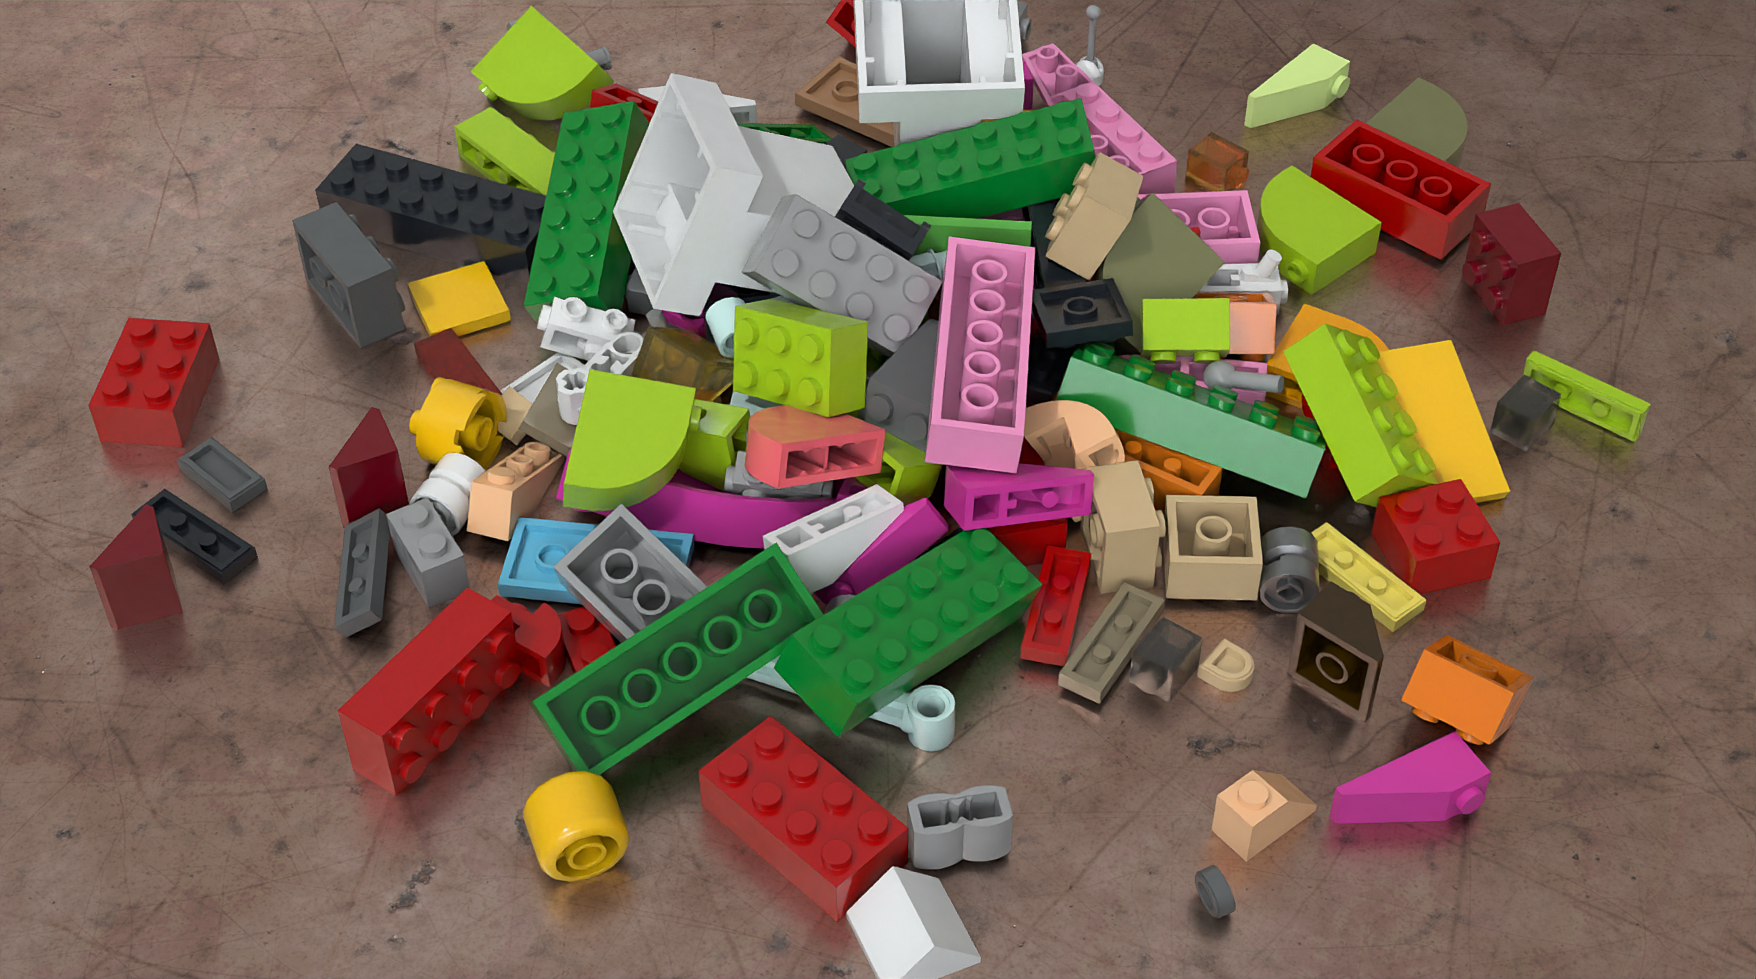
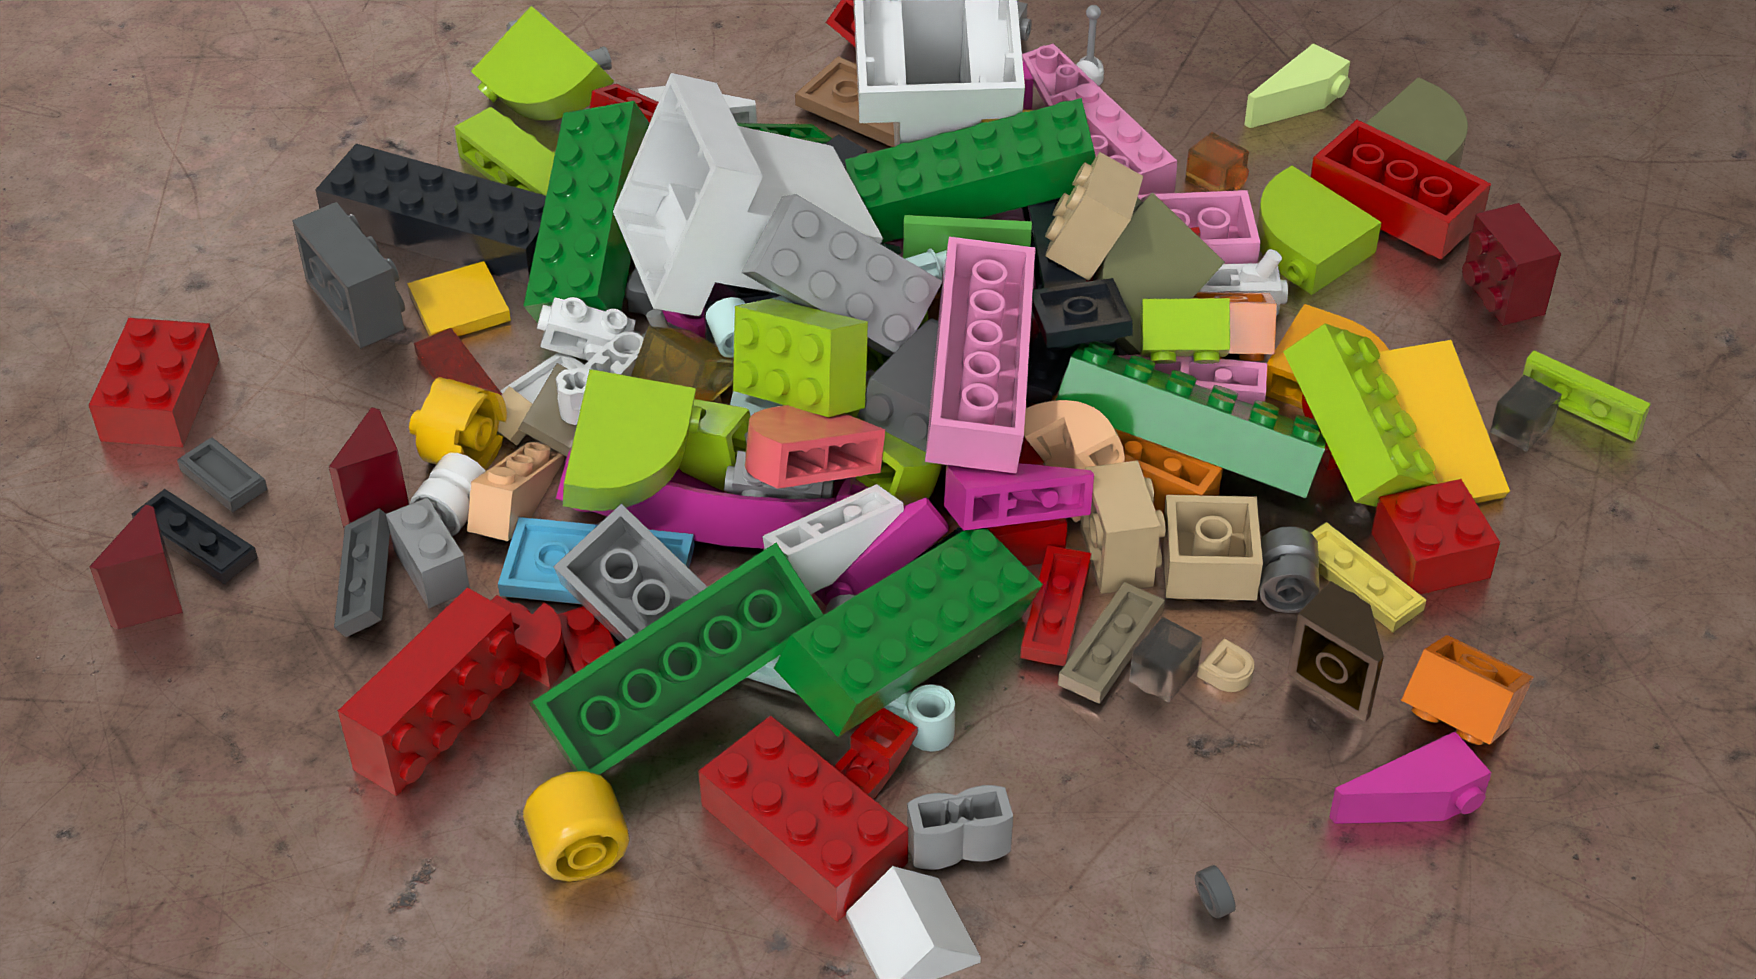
black hinge [835,178,931,261] -> none
light grey bar [1203,360,1284,393] -> none
light nougat slope [1212,770,1317,862] -> none
none -> red slope [834,708,918,799]

